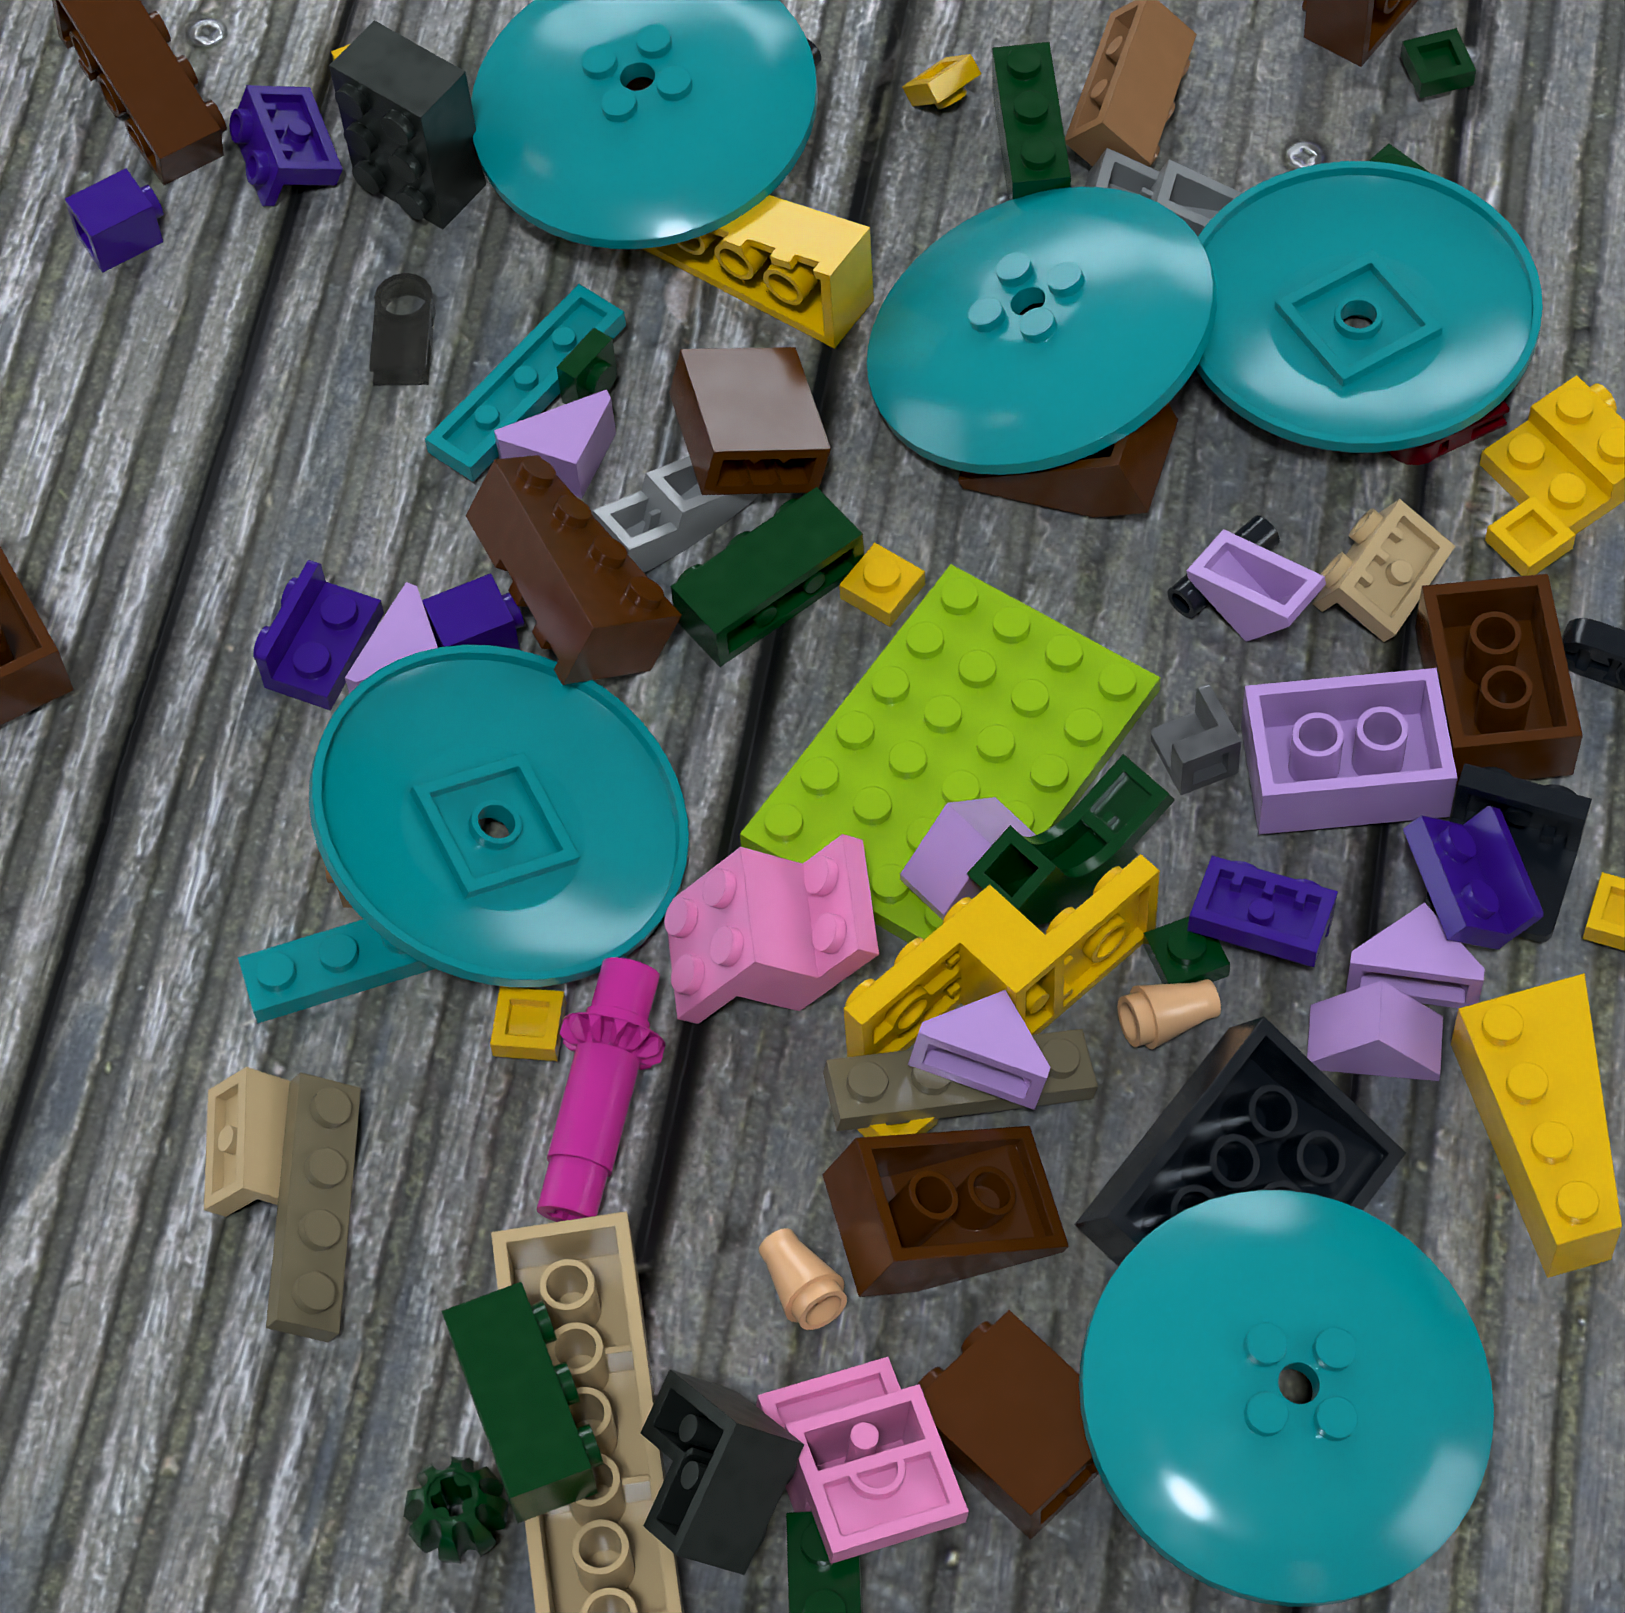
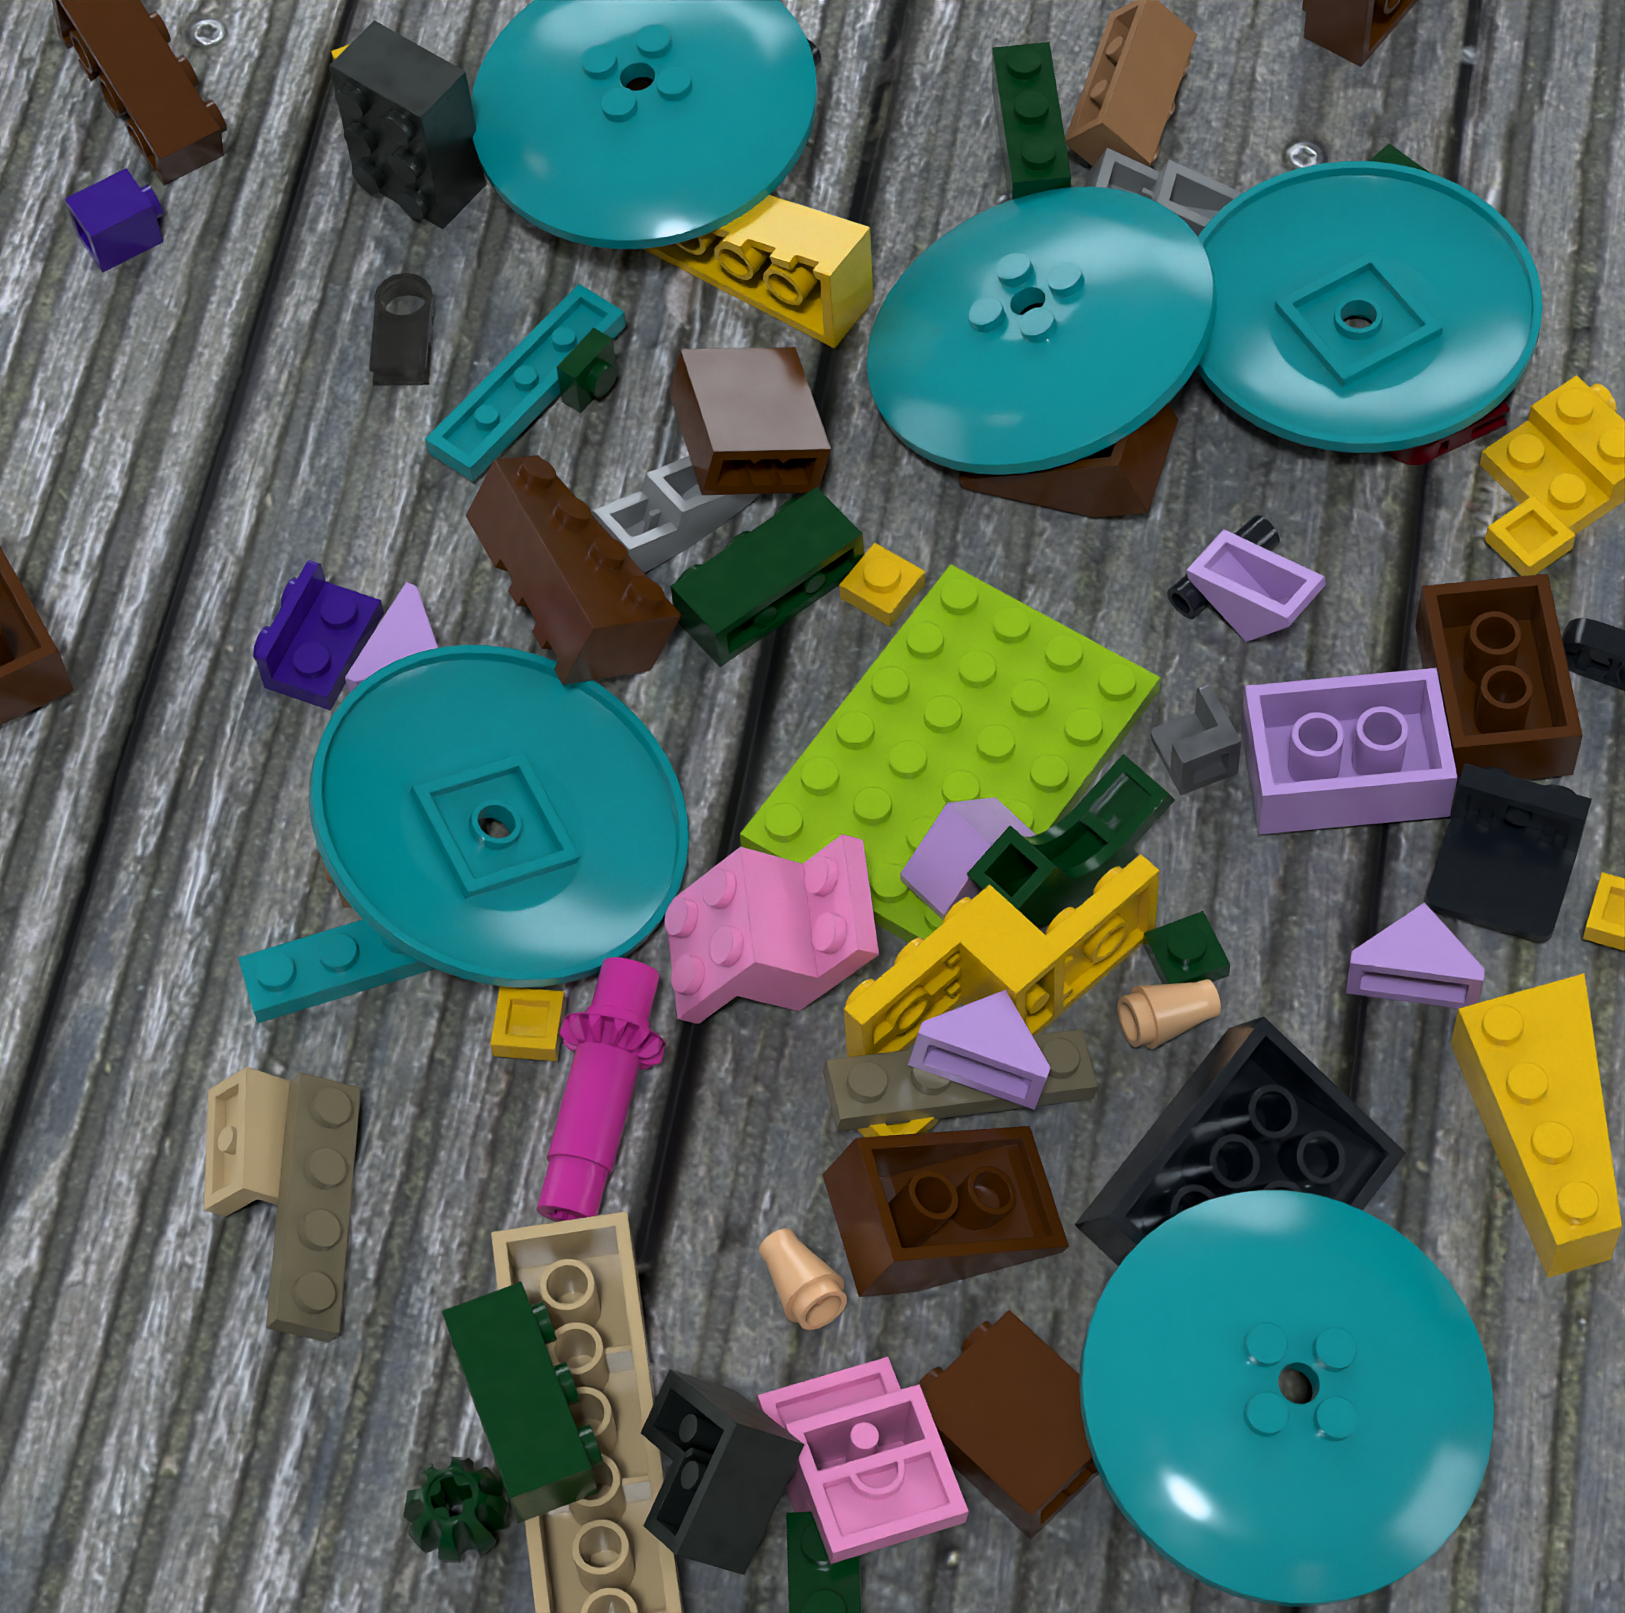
dark purple bracket [229,85,343,206] -> none
dark purple brick [422,573,525,650] -> none
lavender slope [494,389,616,499] -> none
yellow plate [902,54,981,109] -> none
dark purple bracket [1187,855,1338,967] -> none
lavender slope [1307,980,1443,1081] -> none
tan bracket [1313,499,1455,642] -> none
dark green plate [1400,28,1476,99] -> none
dark purple bracket [1403,806,1543,950] -> none

